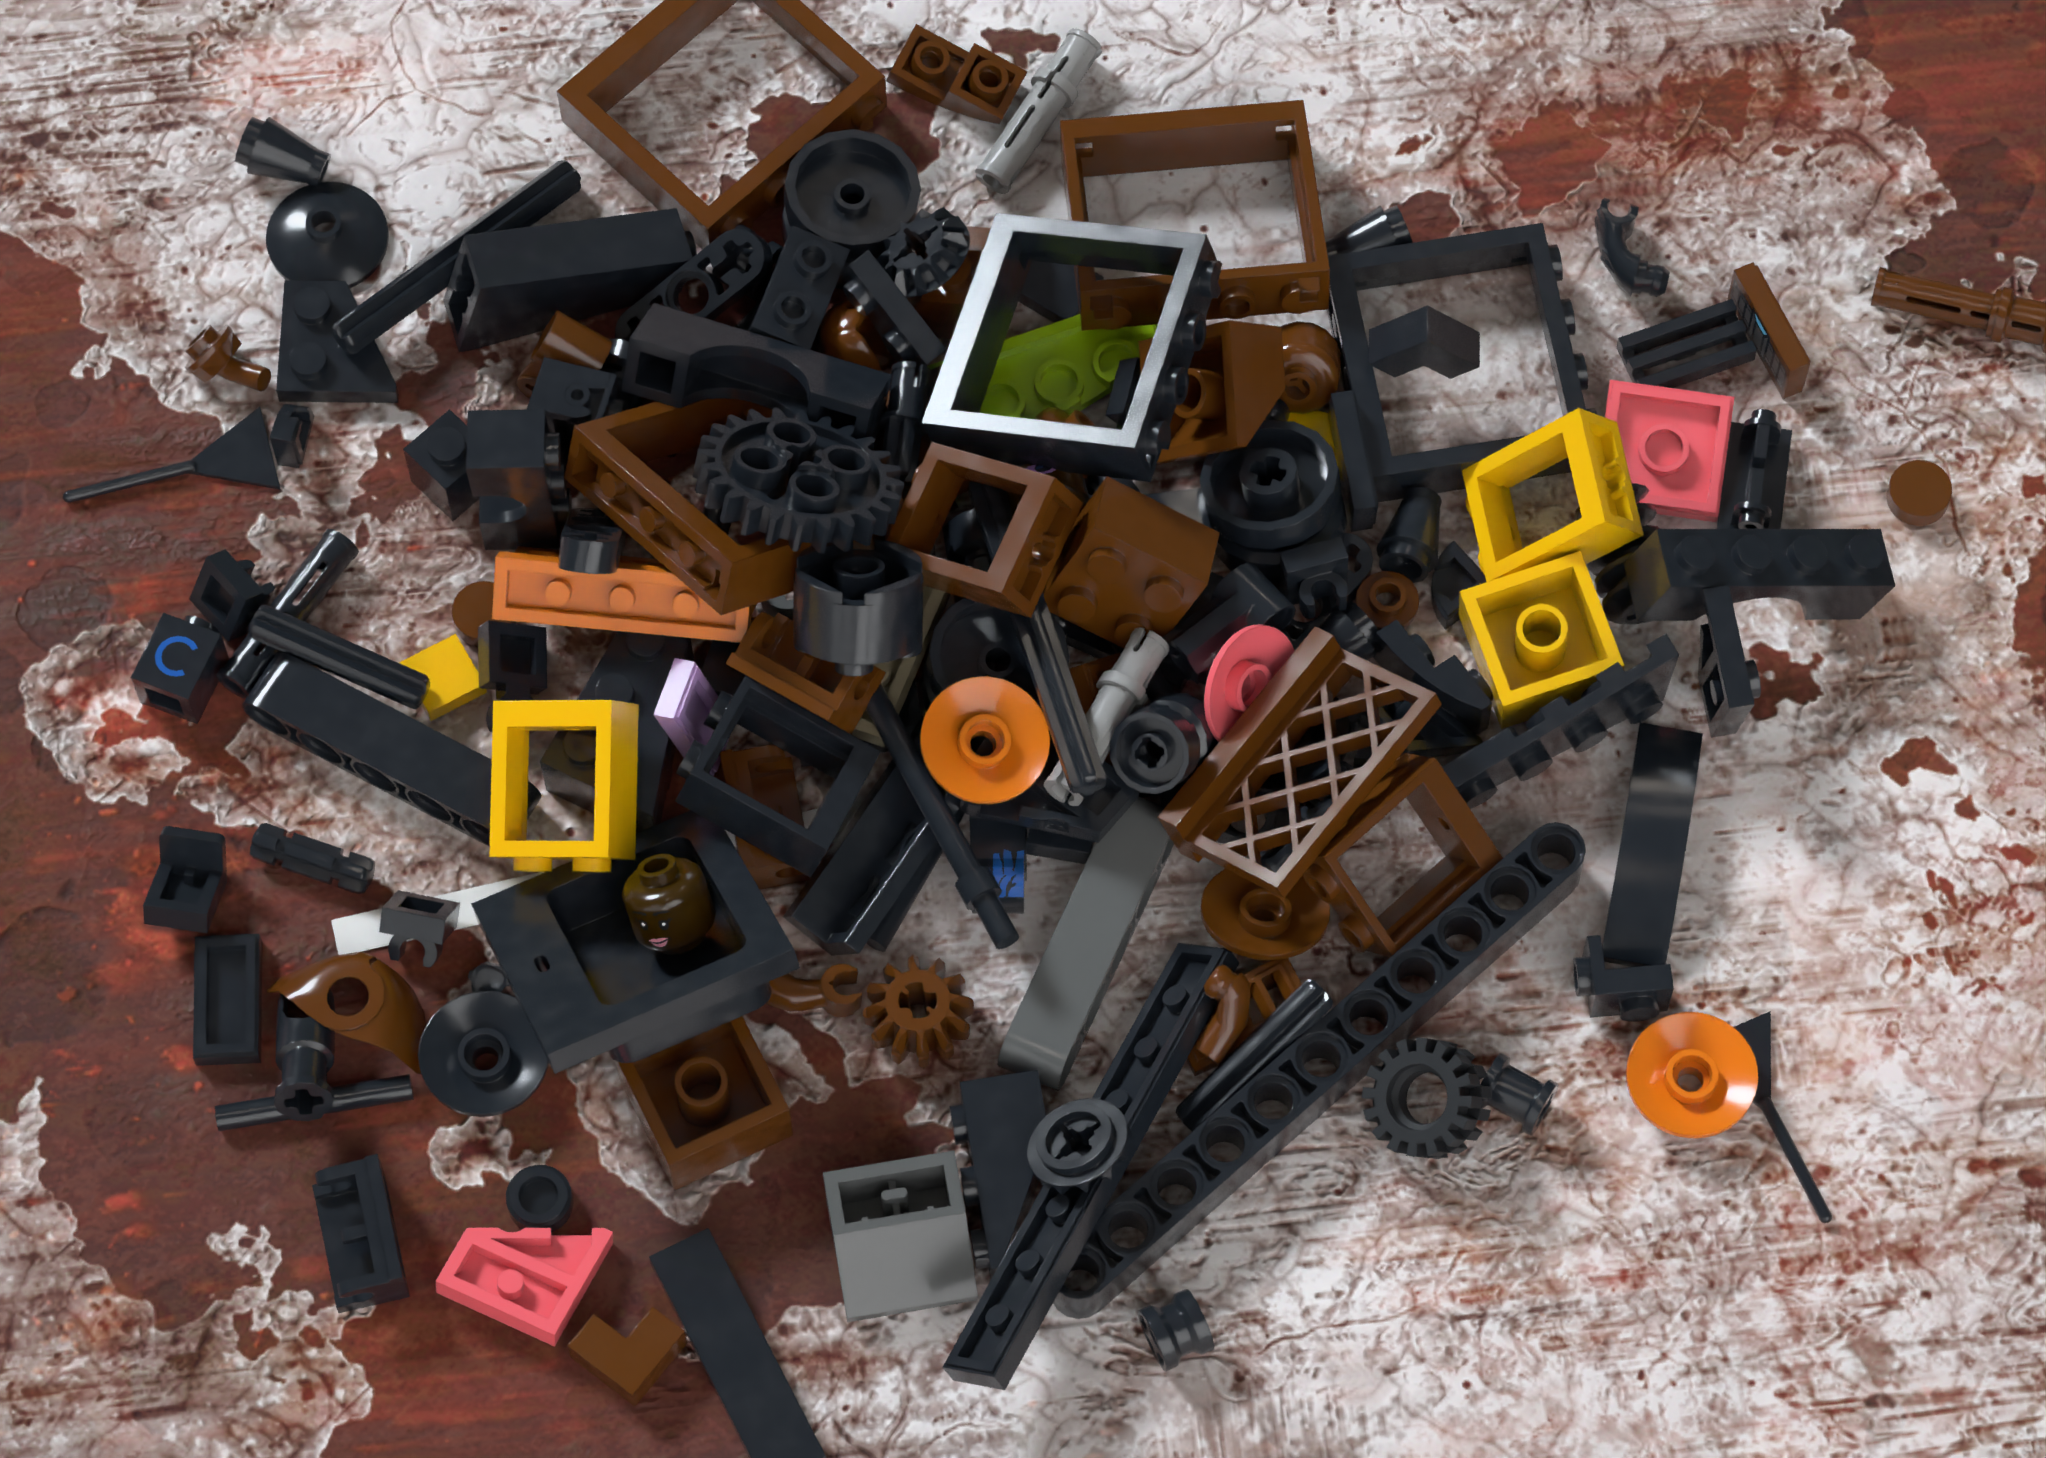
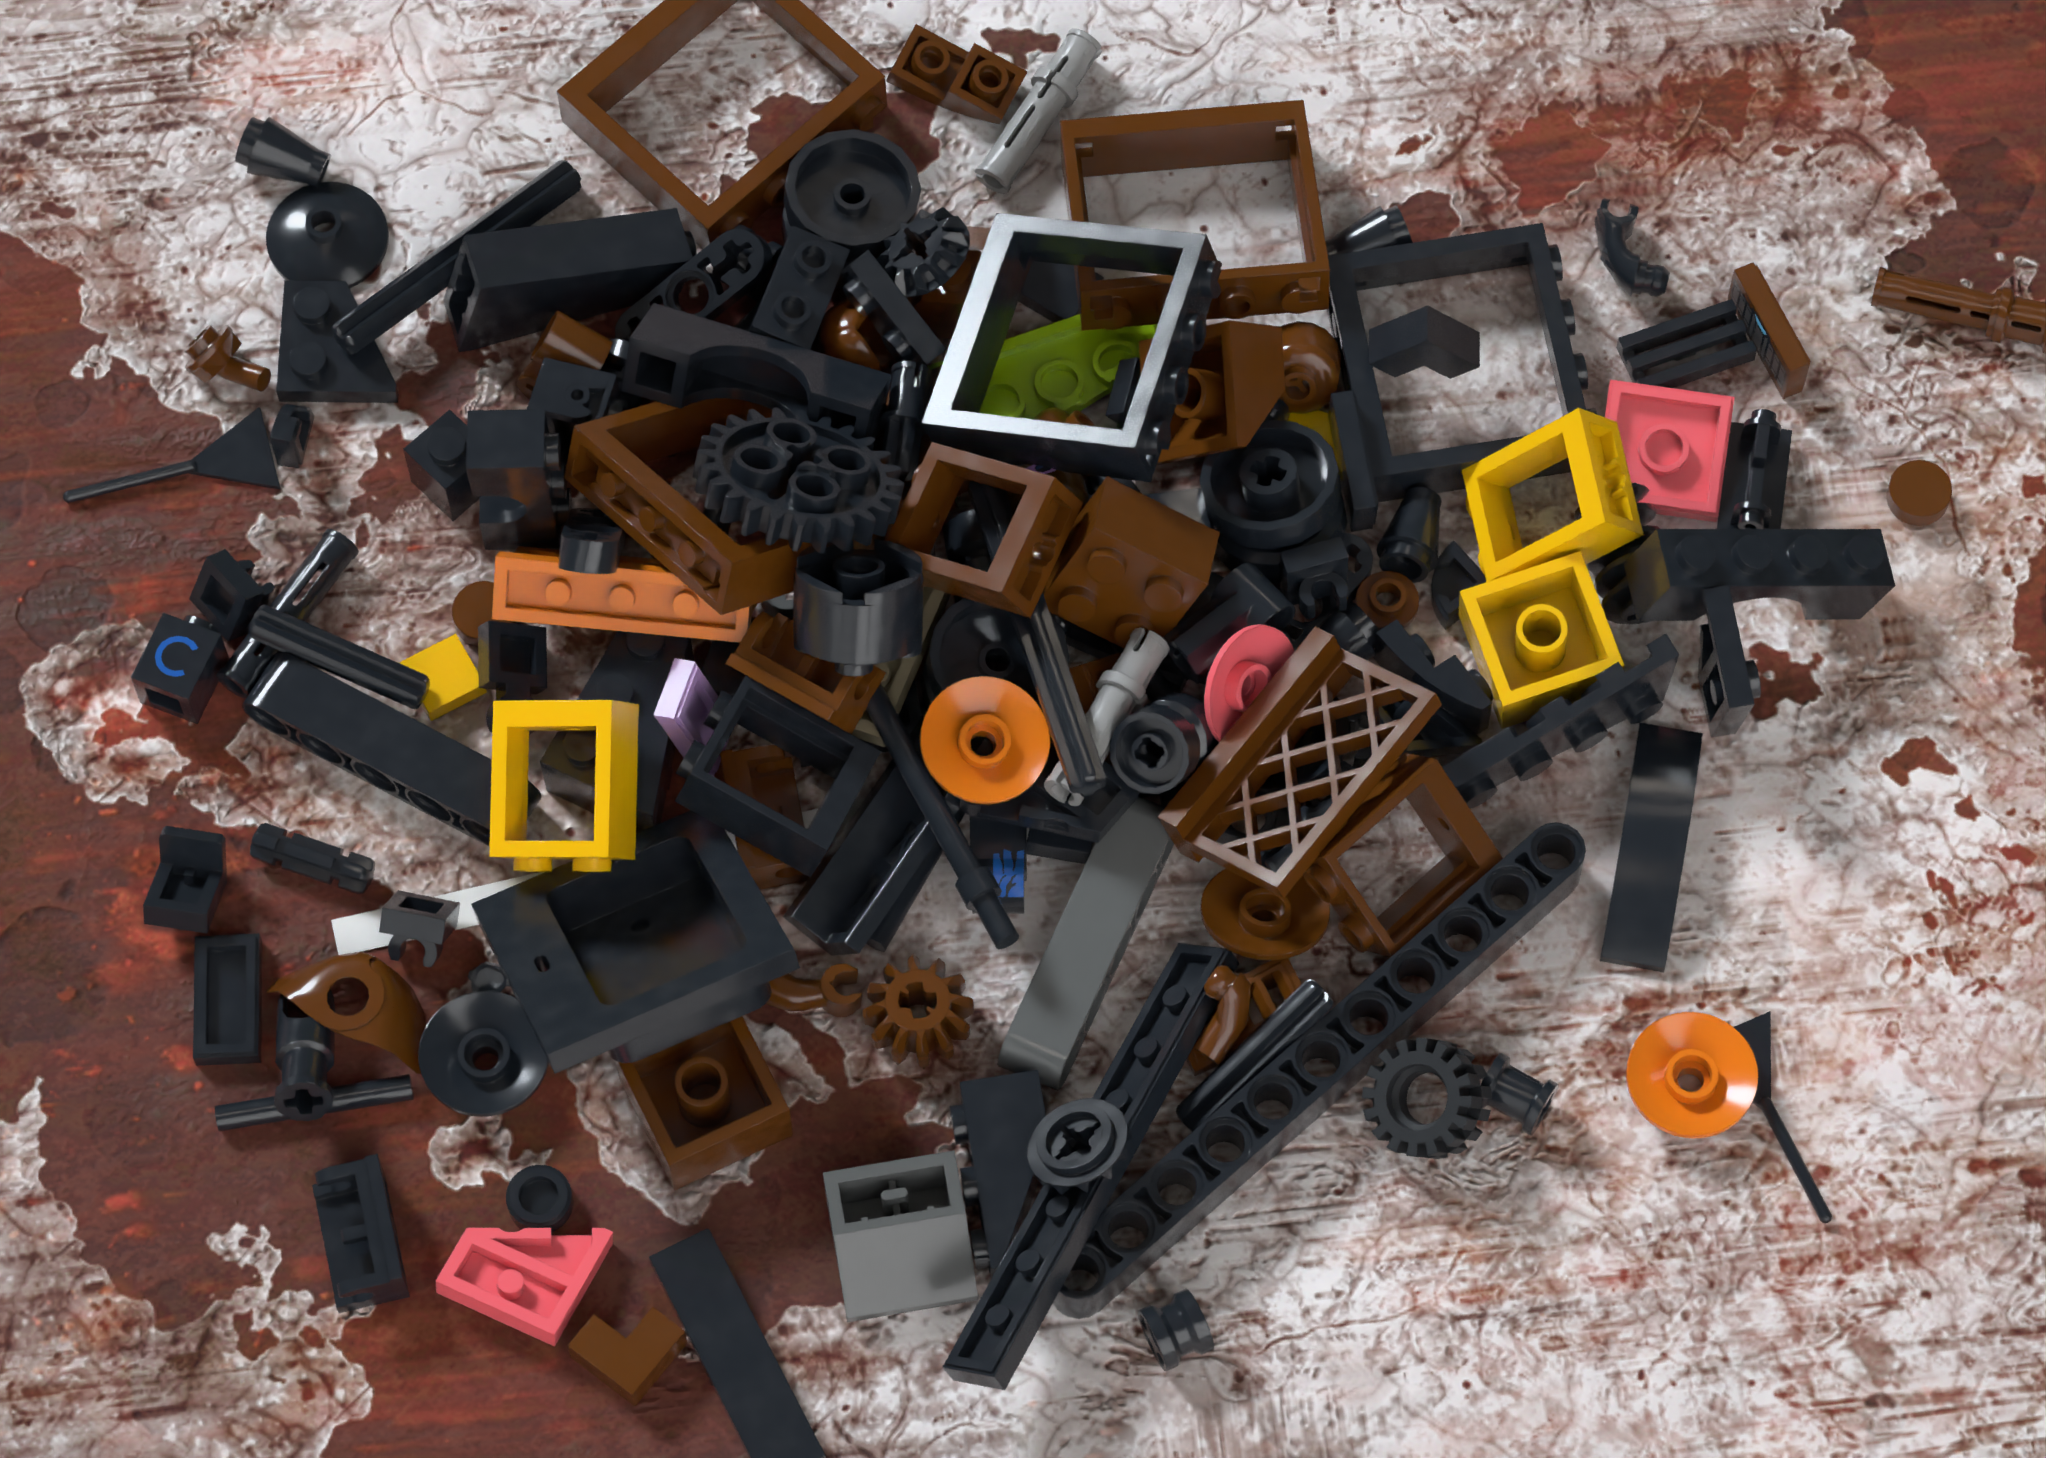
dark brown head [622,854,716,955] -> none
black bracket [1573,935,1674,1022] -> none

